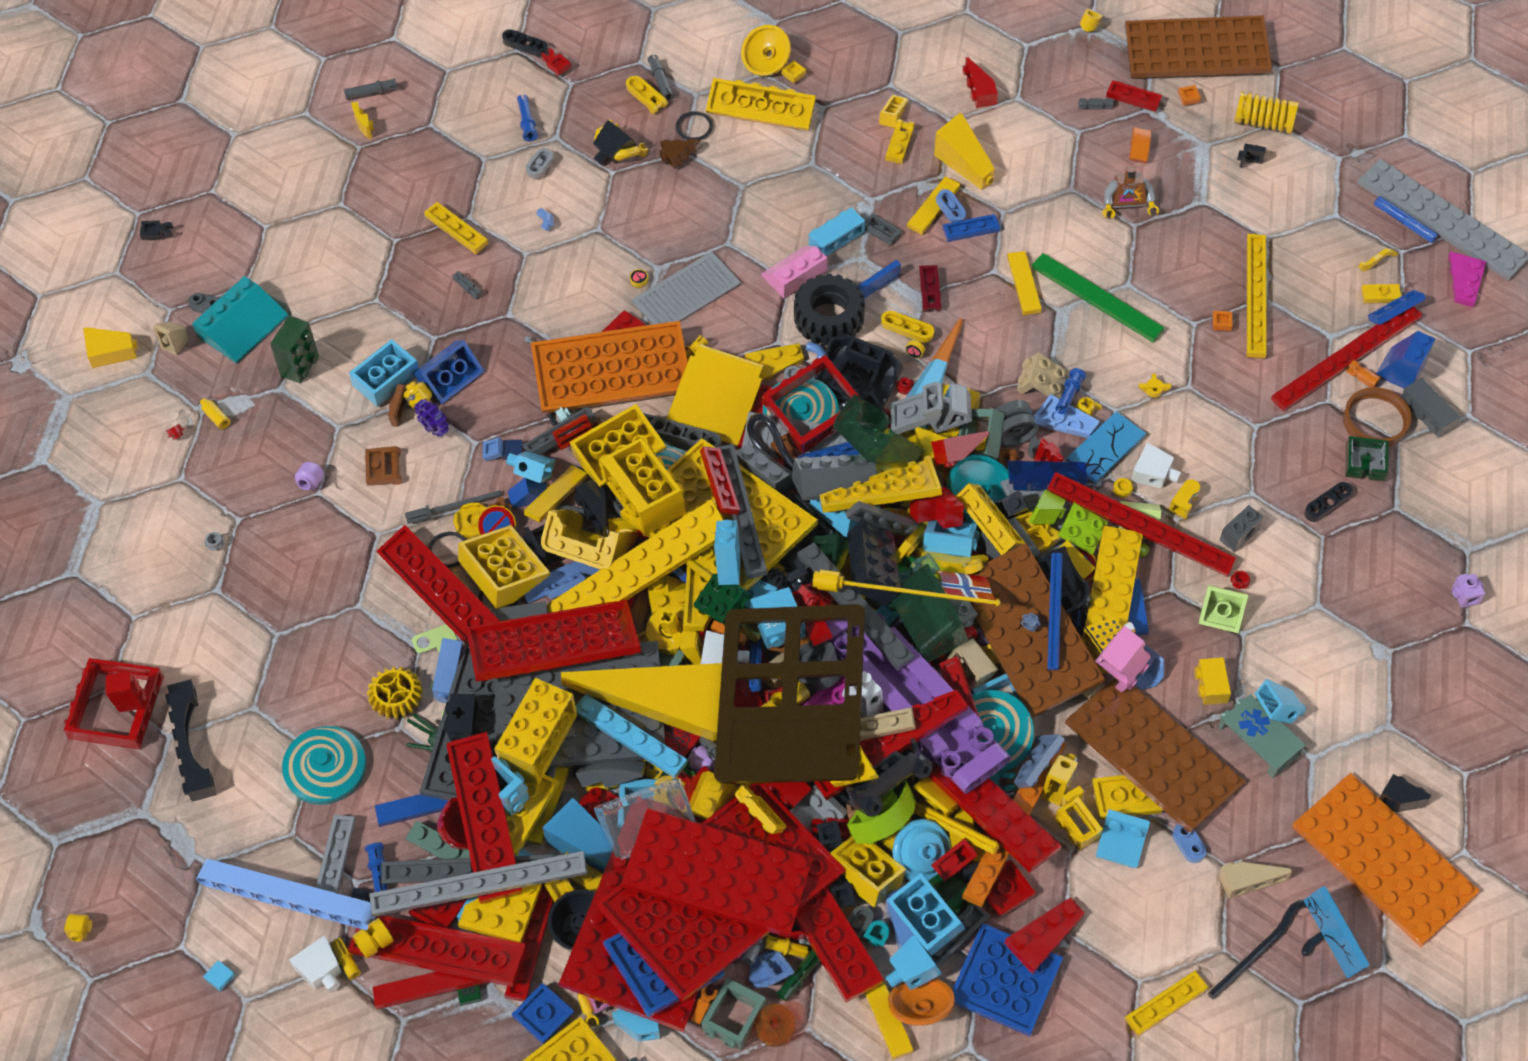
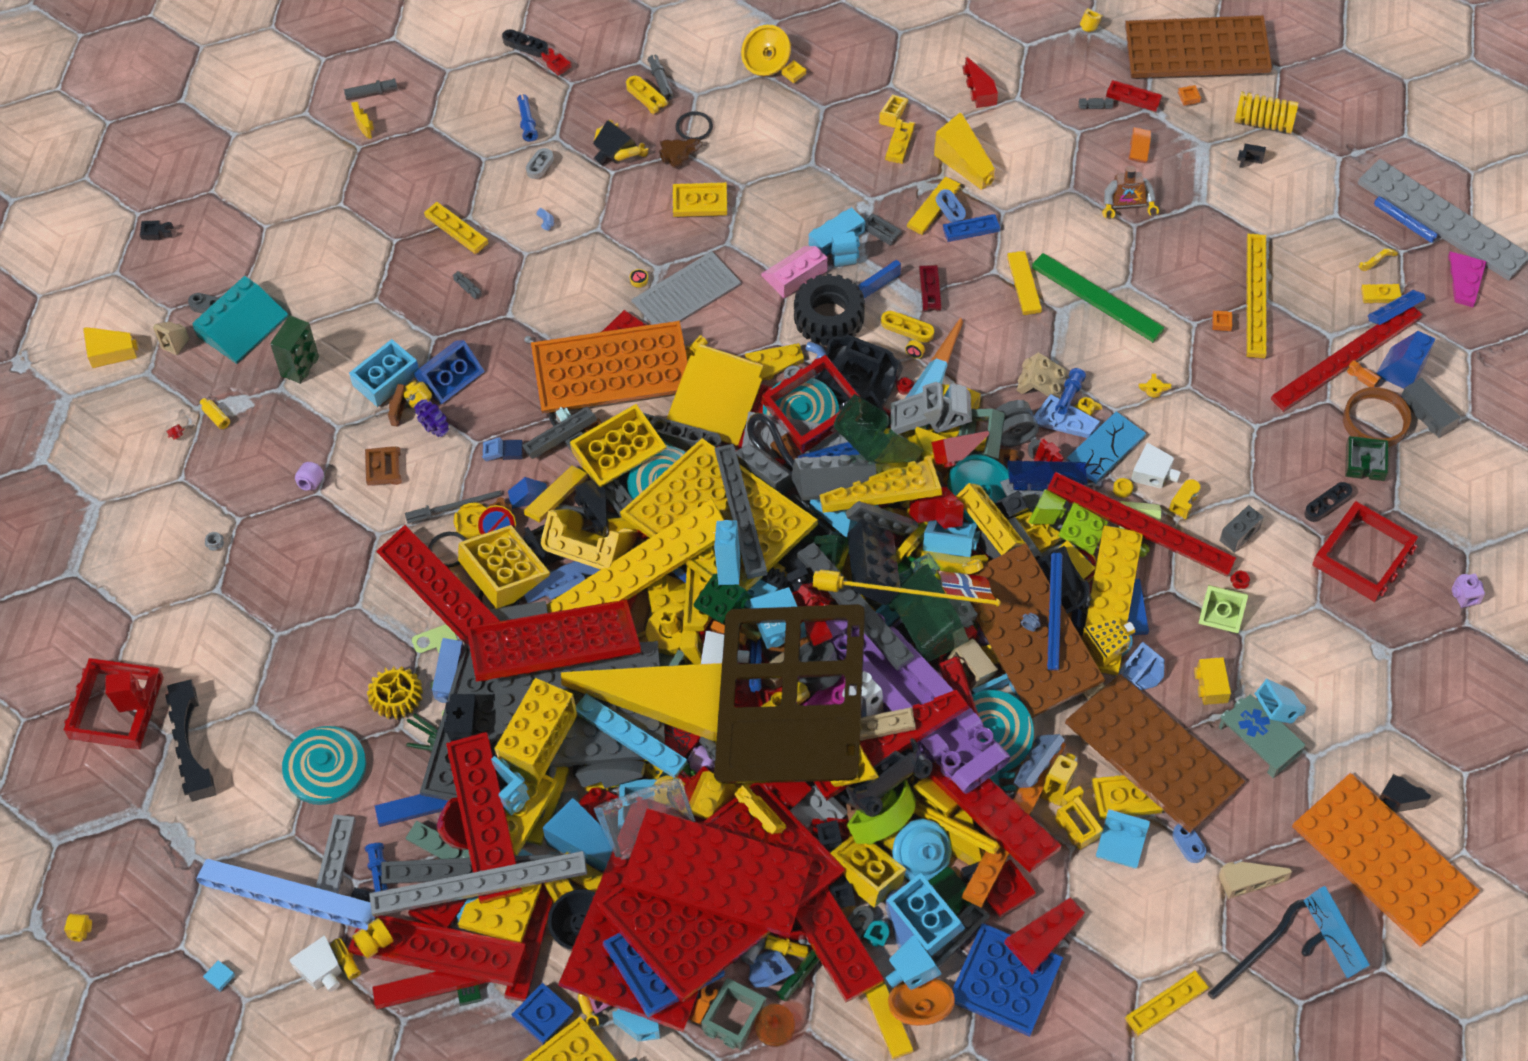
medium azure torso [506,451,556,483] -> none
red tile [551,414,593,450] -> none
yellow brick [600,437,686,536] -> none
red plate [700,446,740,515] -> none
yellow plate [706,78,816,131] -> none
red slope [931,838,978,882] -> none
bright pink piece [1095,626,1151,692] -> none
none -> yellow plate [673,182,727,217]
none -> medium azure brick [831,231,860,267]
none -> red window [1312,501,1418,602]

